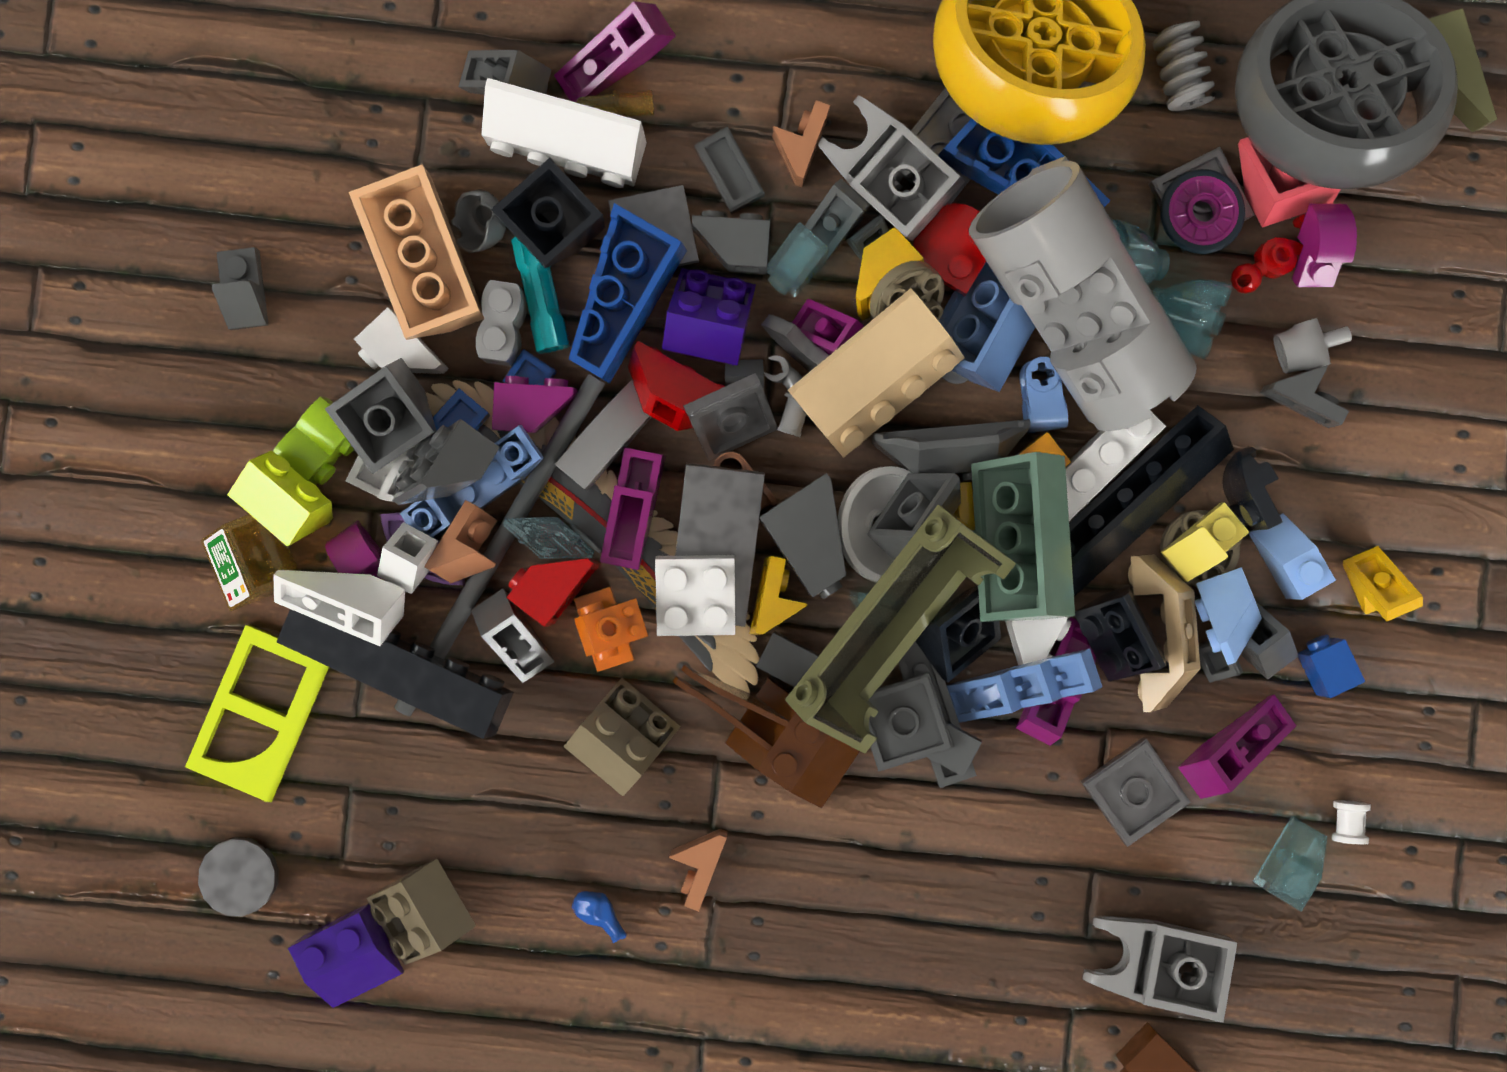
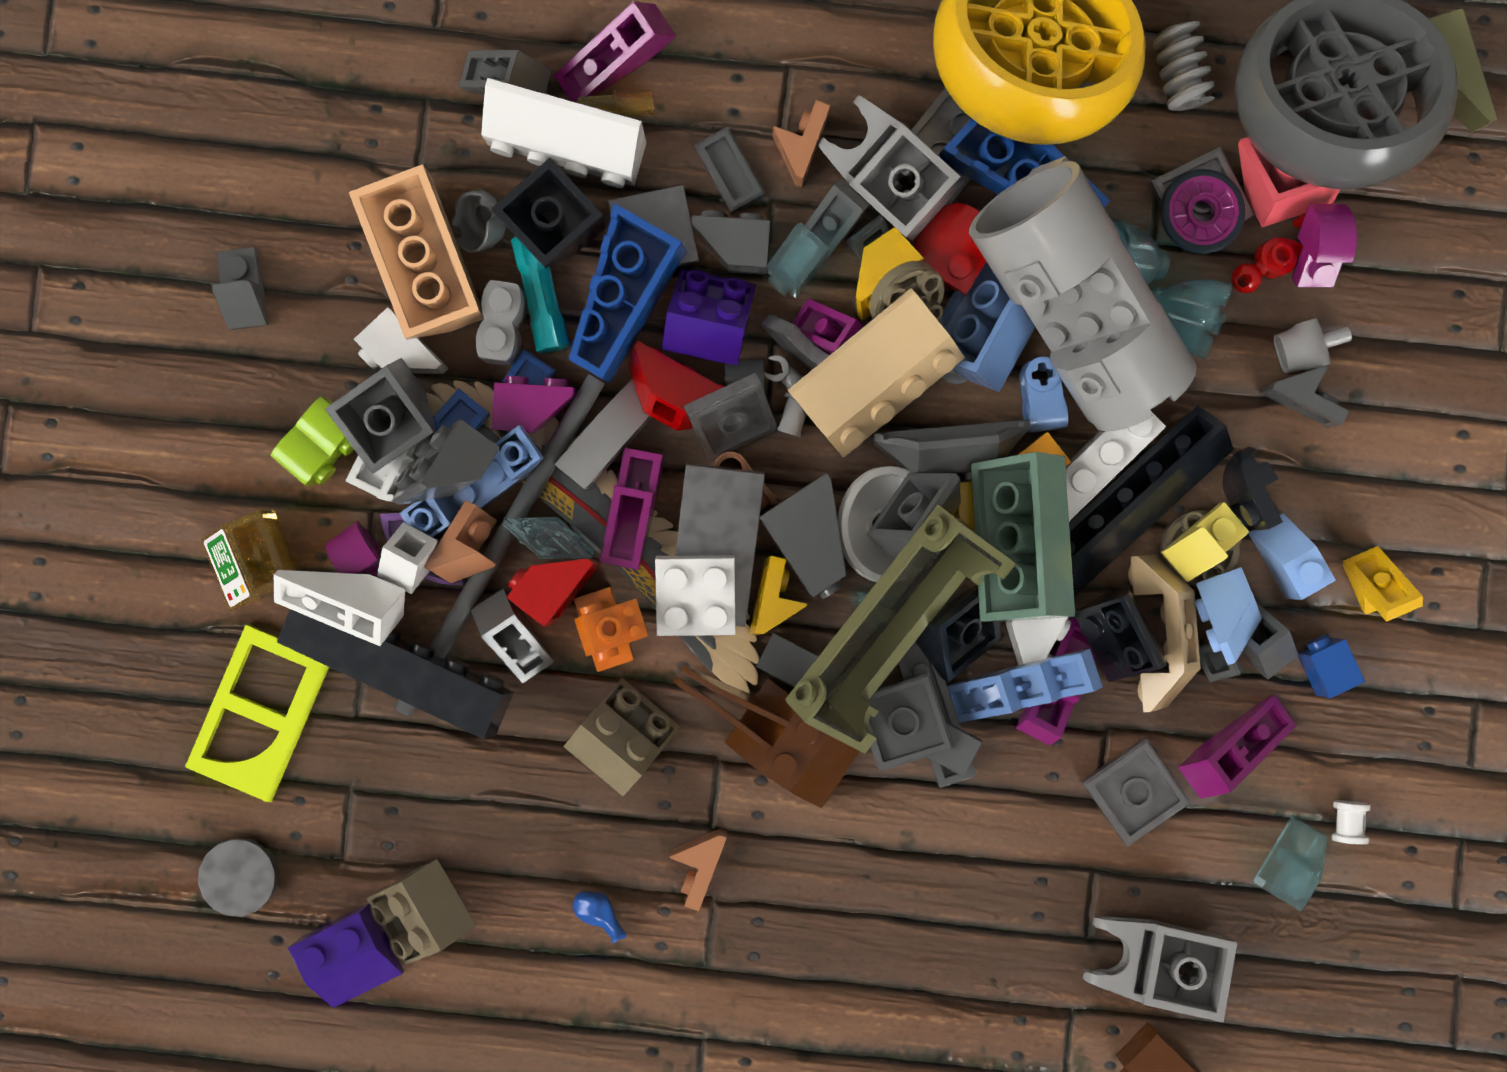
neon yellow slope [227,450,333,547] -> none

